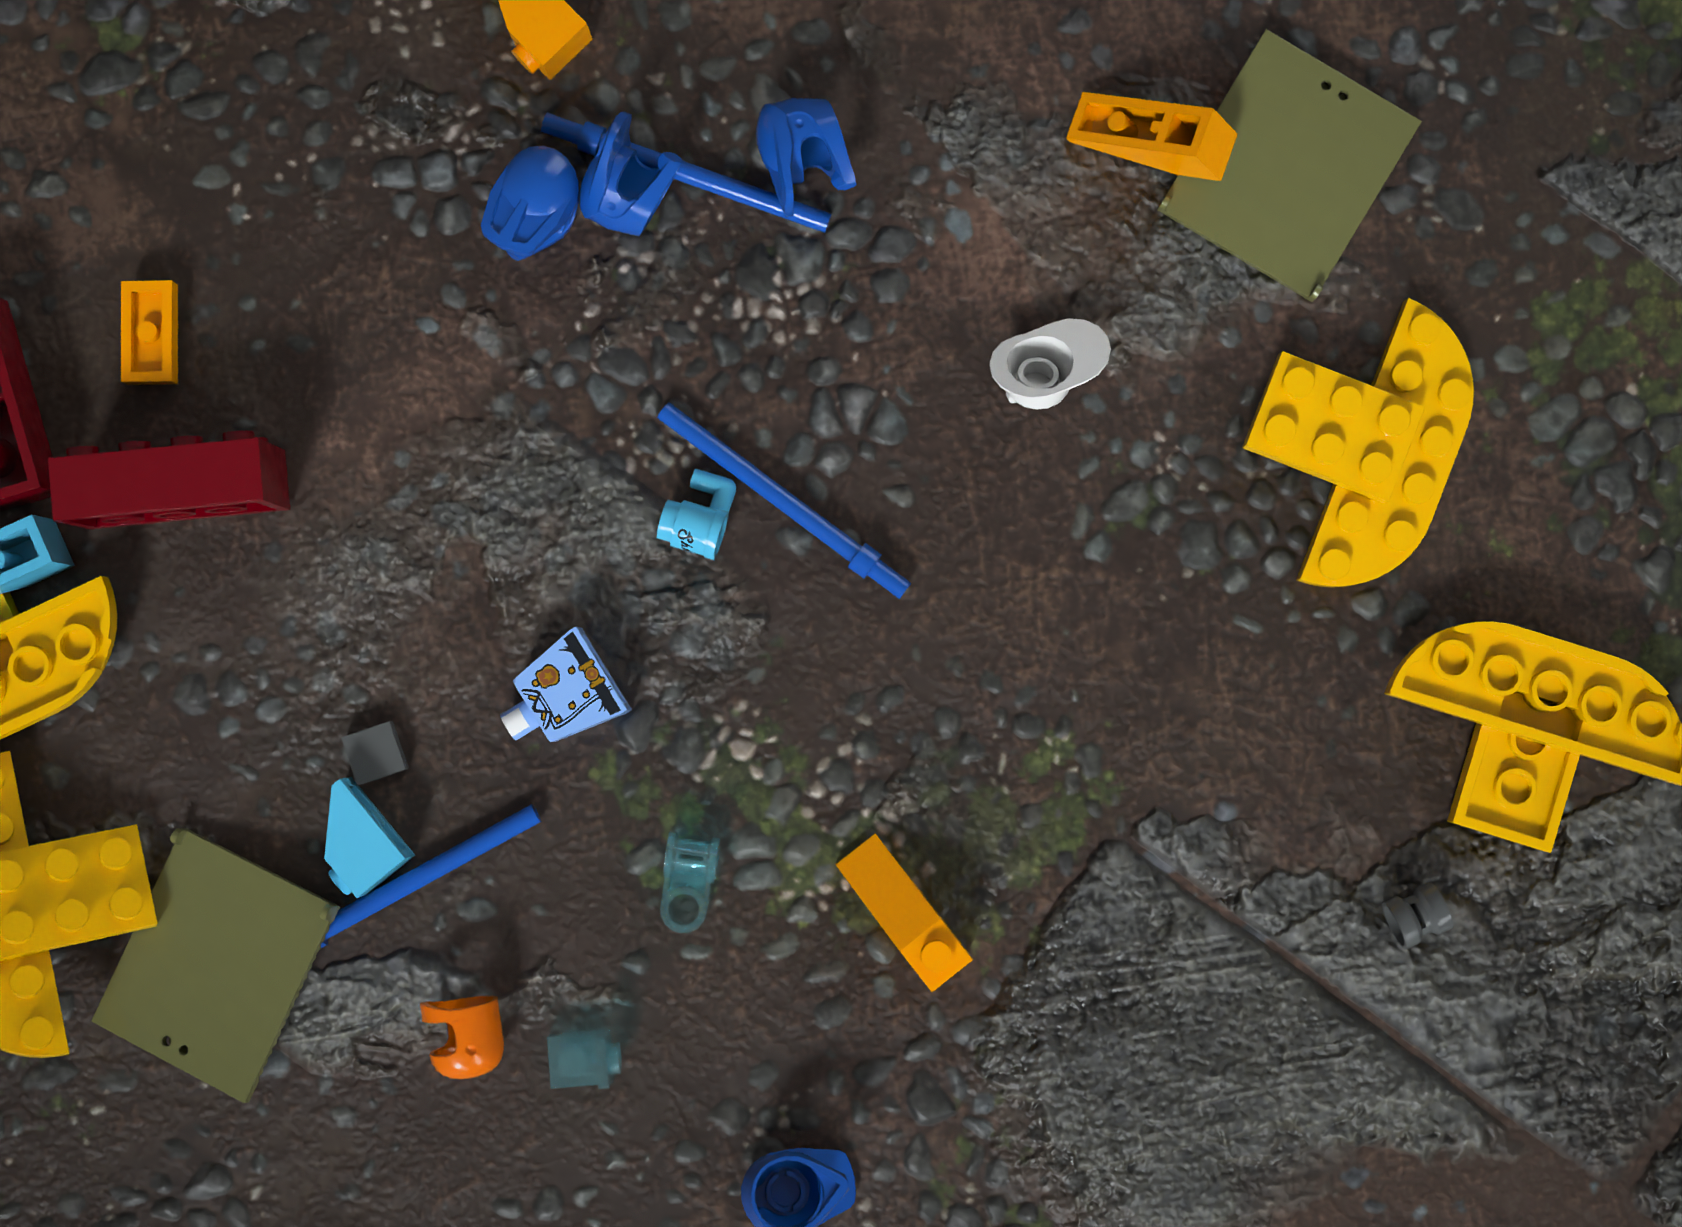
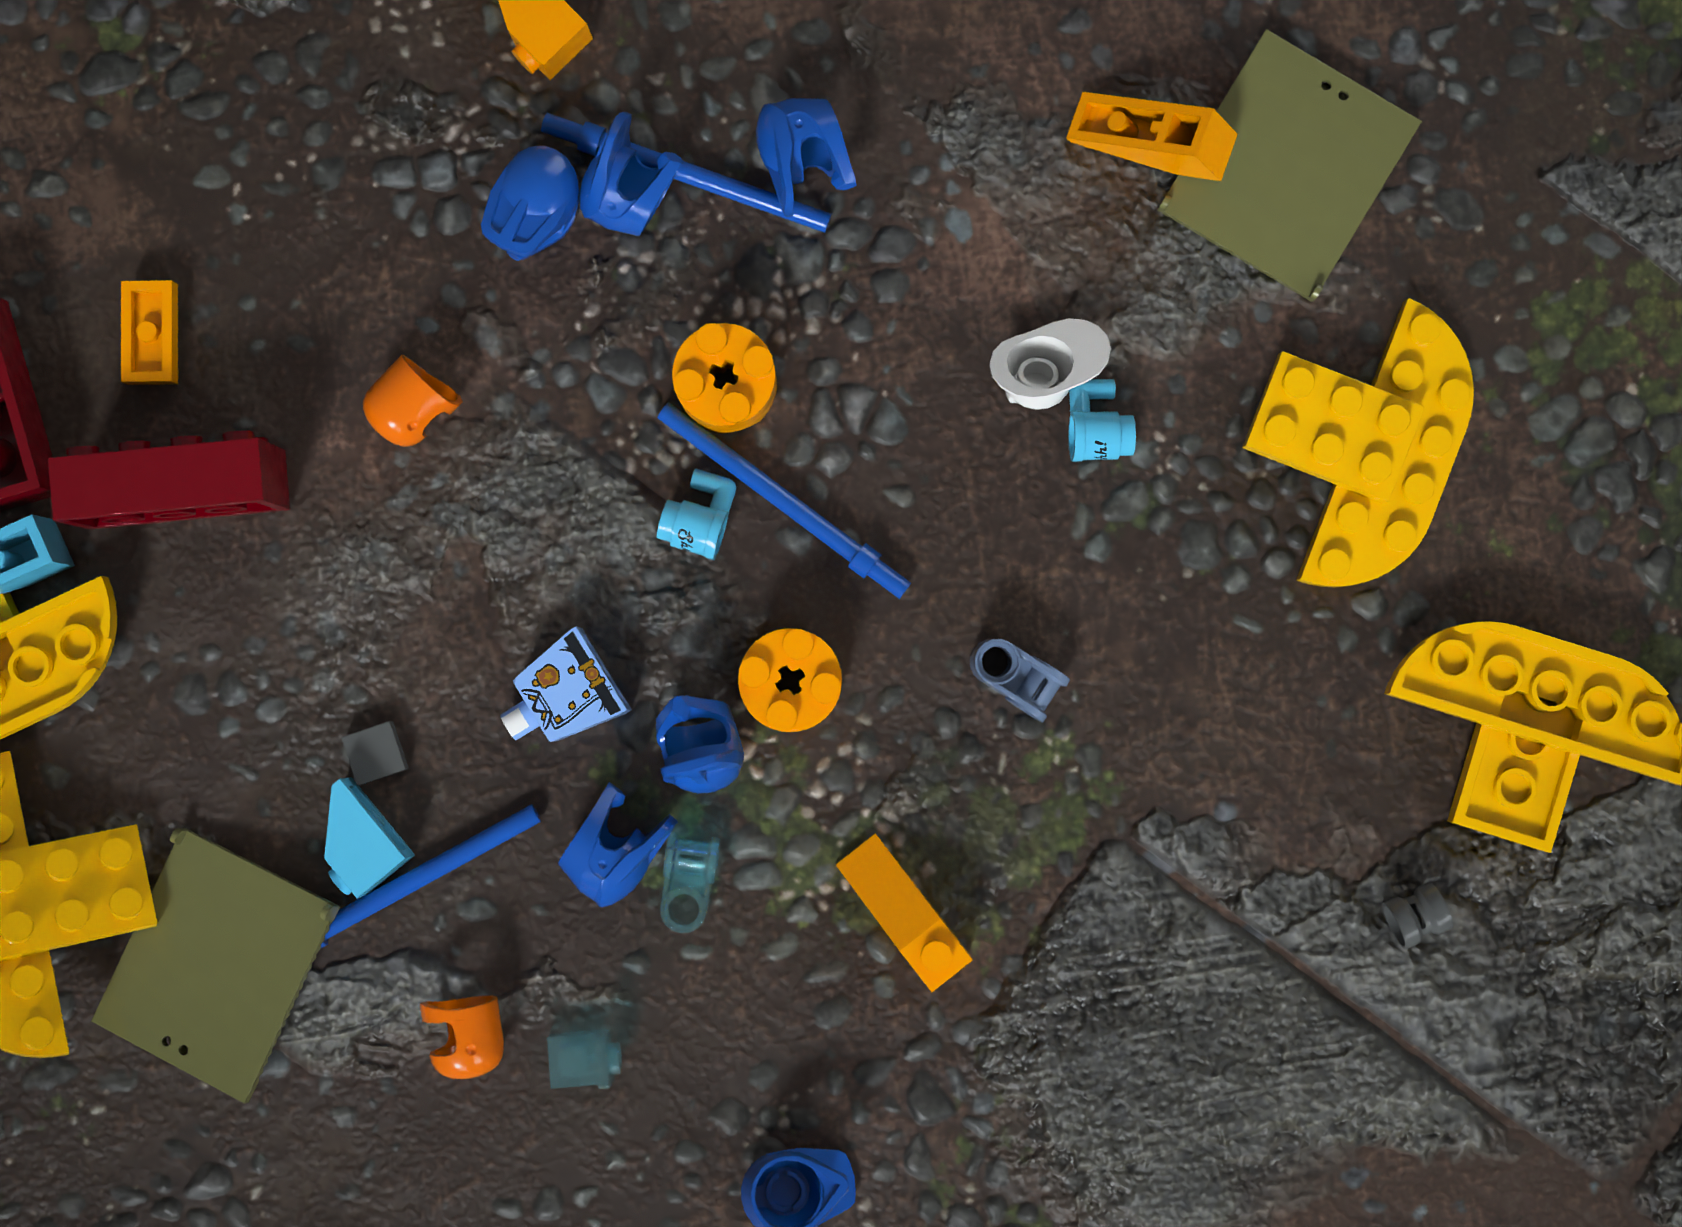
none -> orange helmet [363,355,463,447]
none -> blue helmet [558,782,678,908]
none -> blue helmet [656,696,744,794]
none -> light orange brick [672,323,777,433]
none -> light orange brick [738,628,842,732]
none -> sand blue piece [970,639,1070,723]
none -> medium azure piece [1068,379,1136,462]

